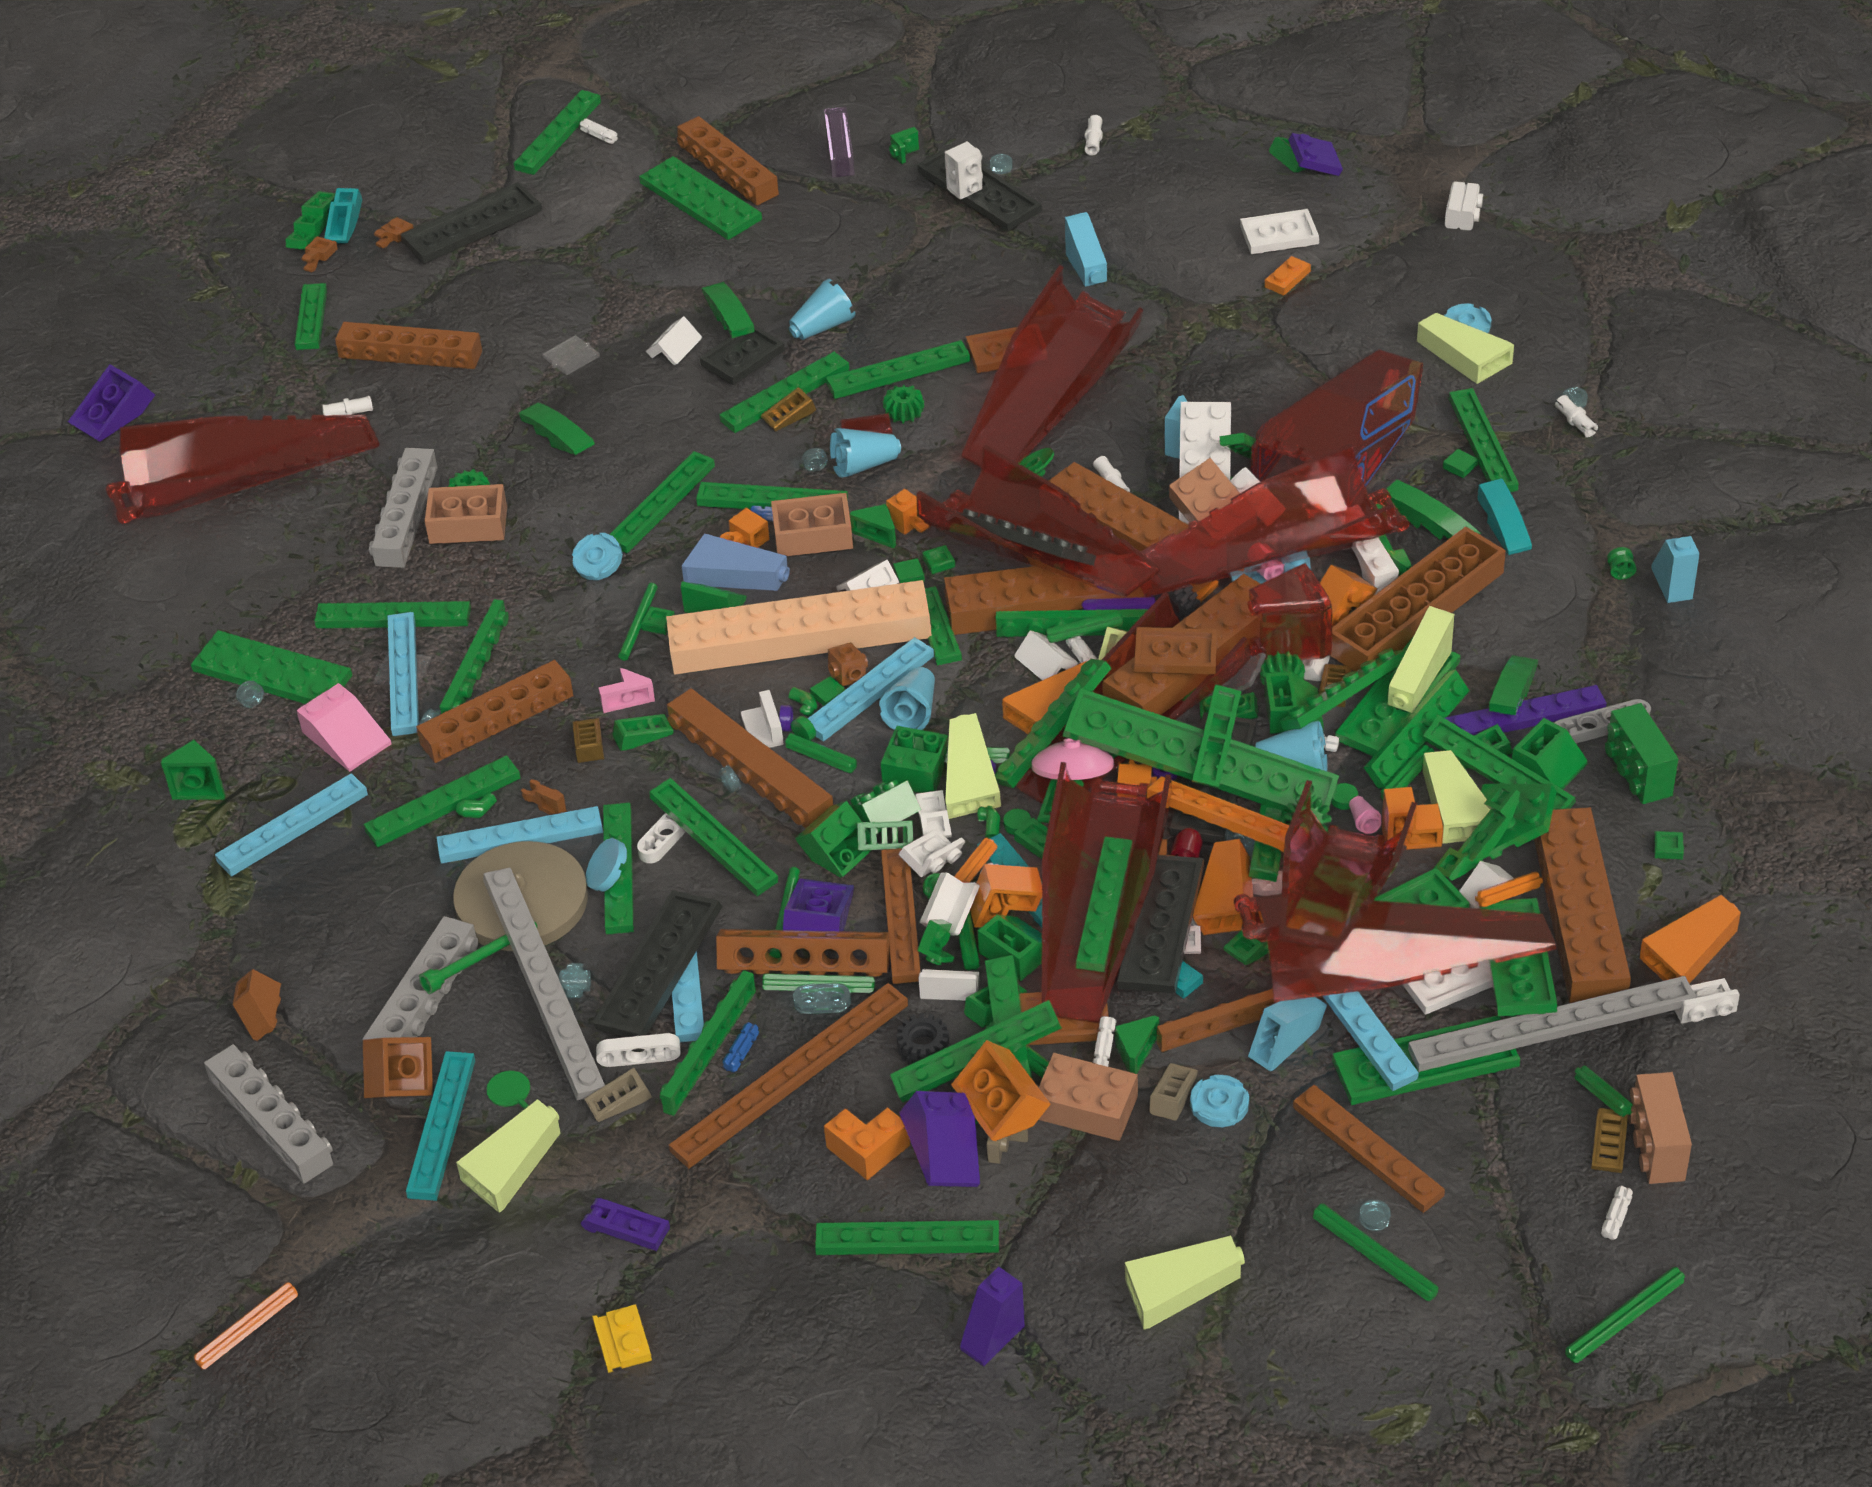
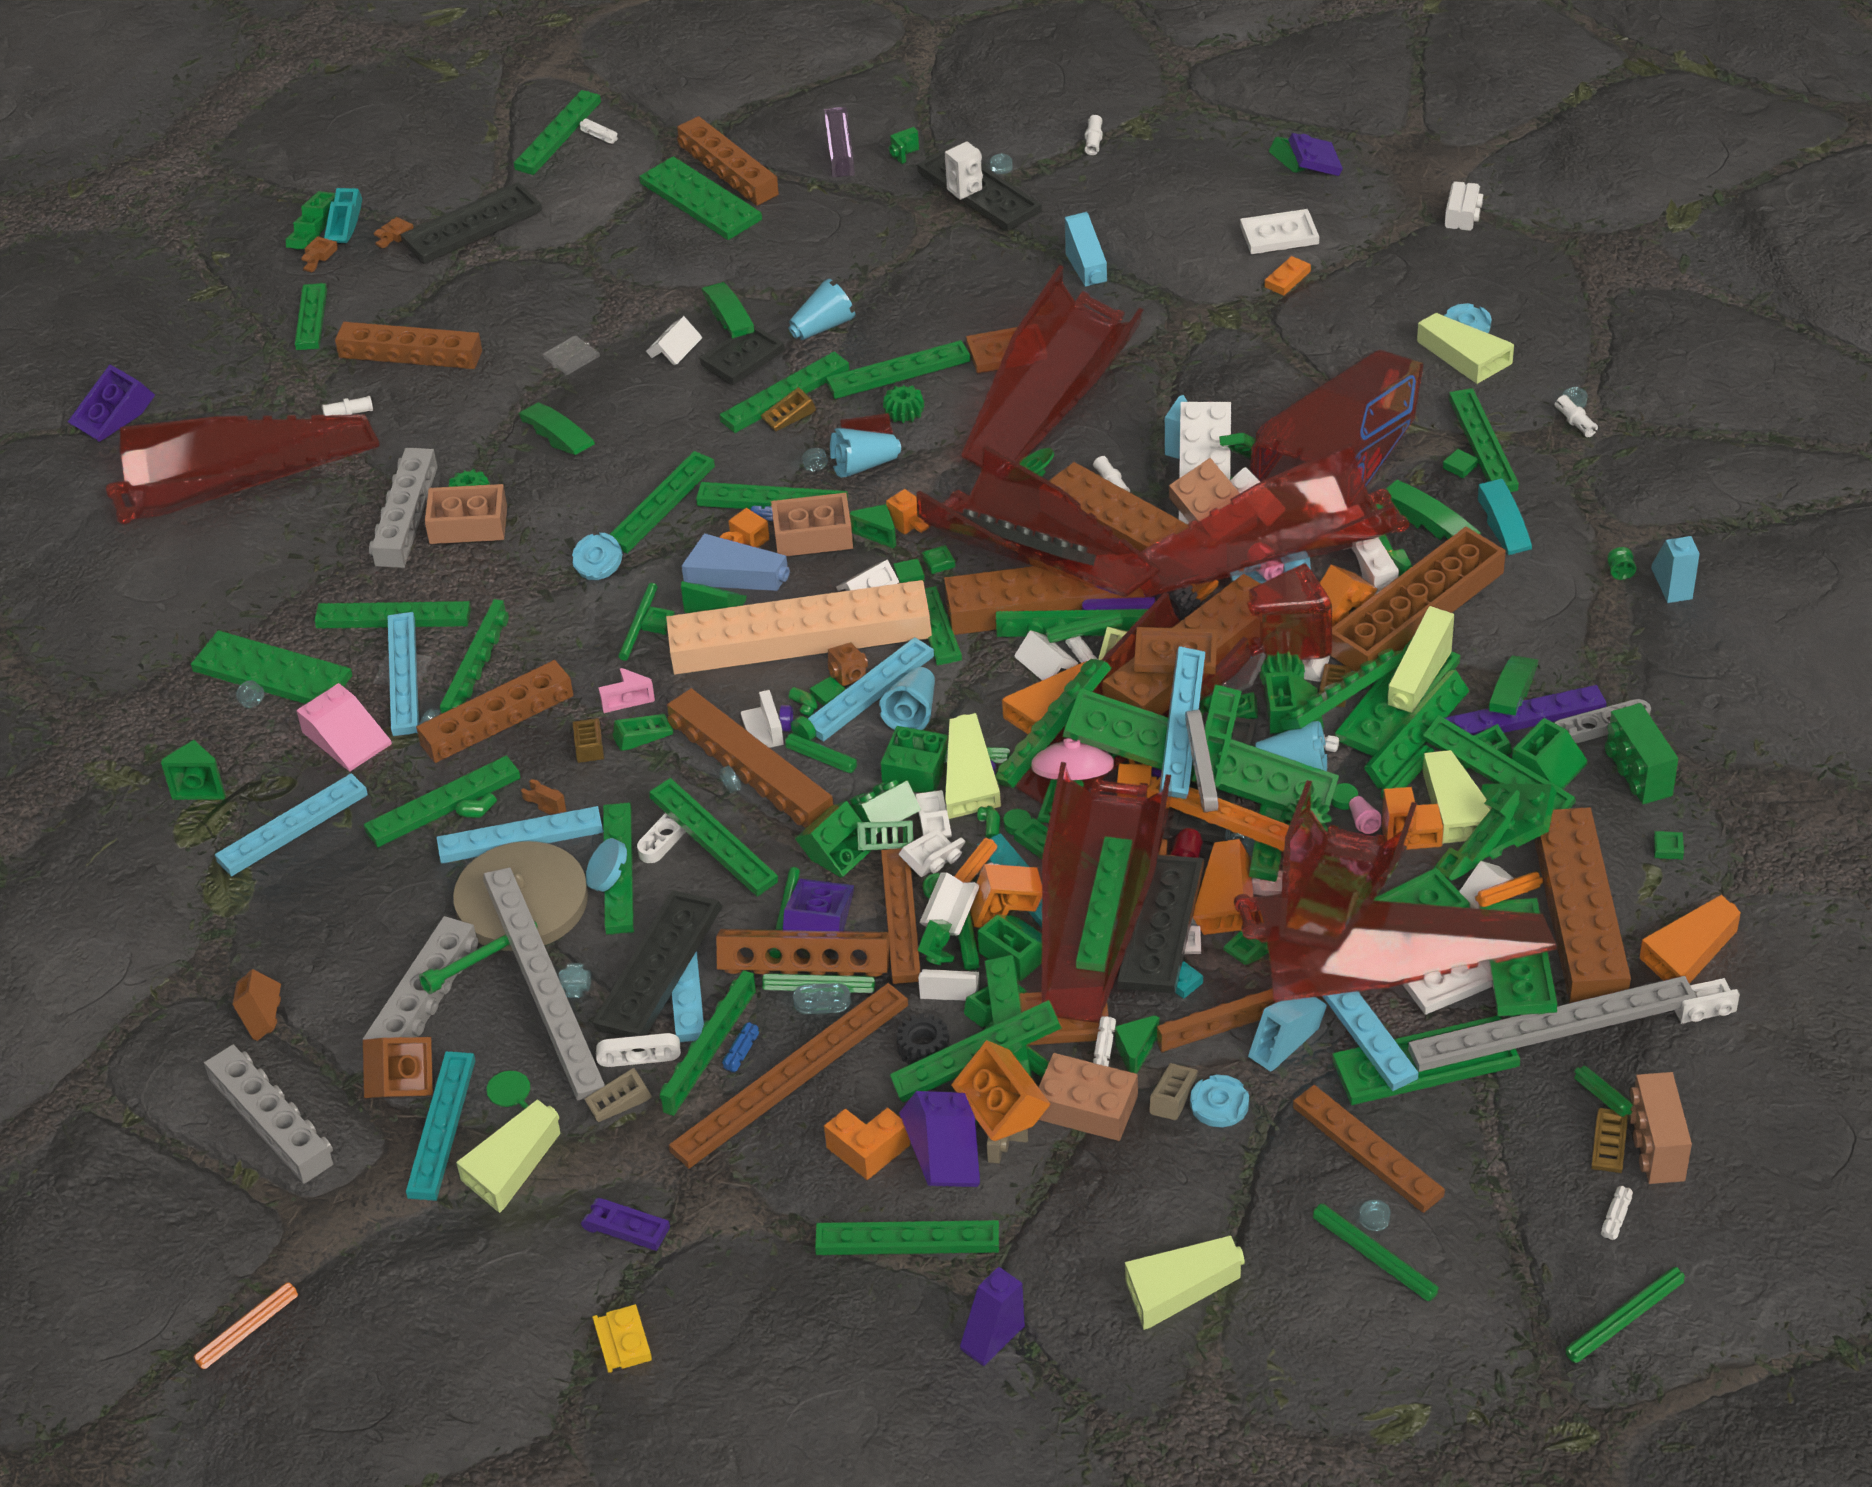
none -> medium azure plate [1159,646,1205,799]
none -> light grey beam [1185,709,1218,813]

